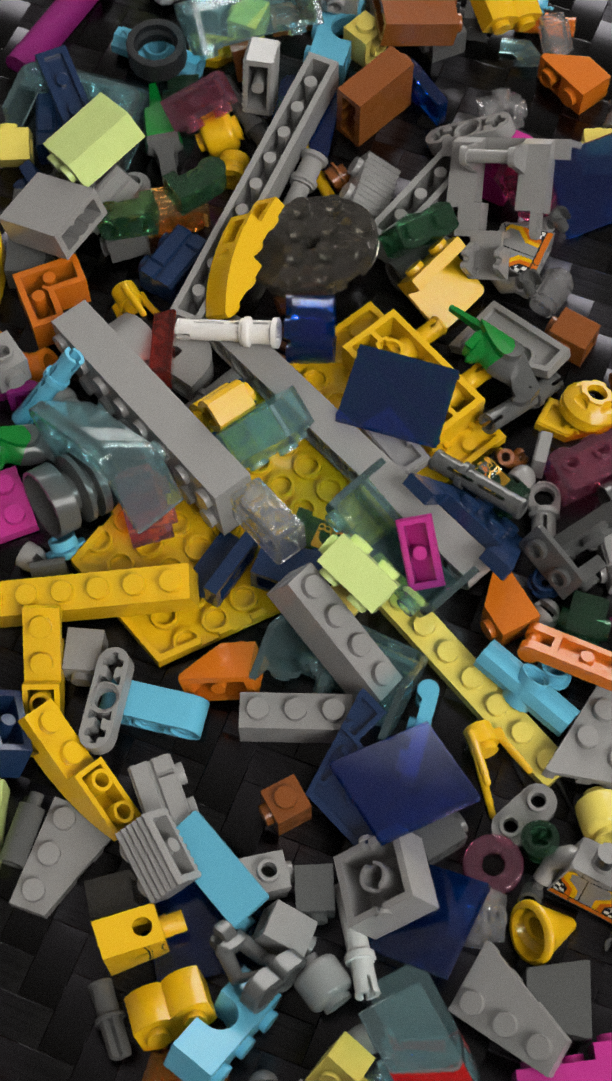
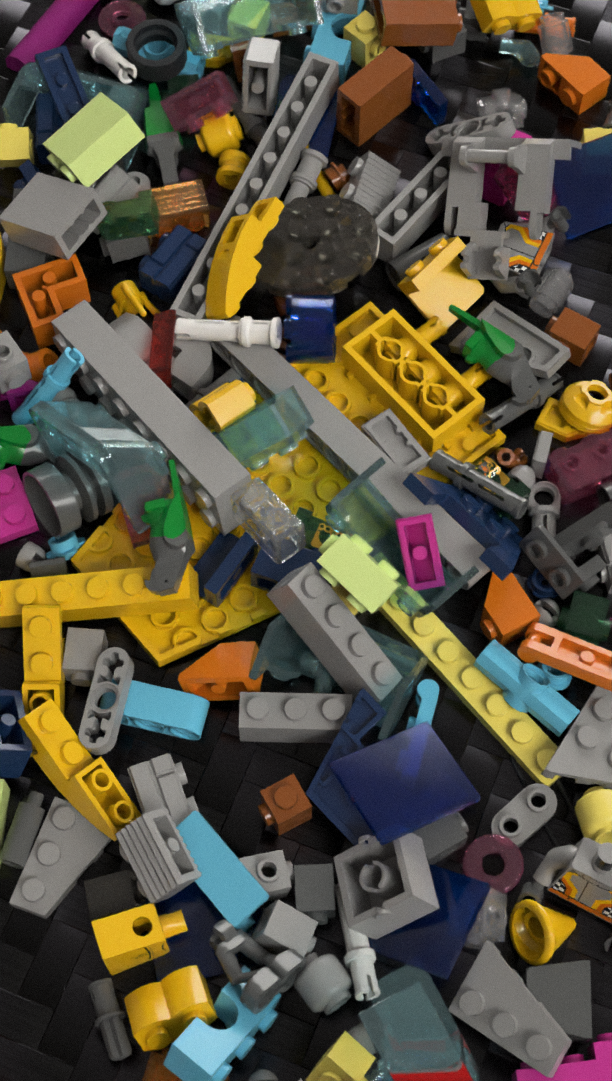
clear green leg [163,156,227,216] -> none
clear blue piece [335,344,460,449] -> none
clear green brick [379,202,459,258] -> none
yellow plant [463,720,533,819] -> none
clear green cone [521,820,560,863] -> none
none -> white pin [81,30,137,83]
none -> clear pink piece [98,0,146,38]
none -> animal [141,459,196,596]

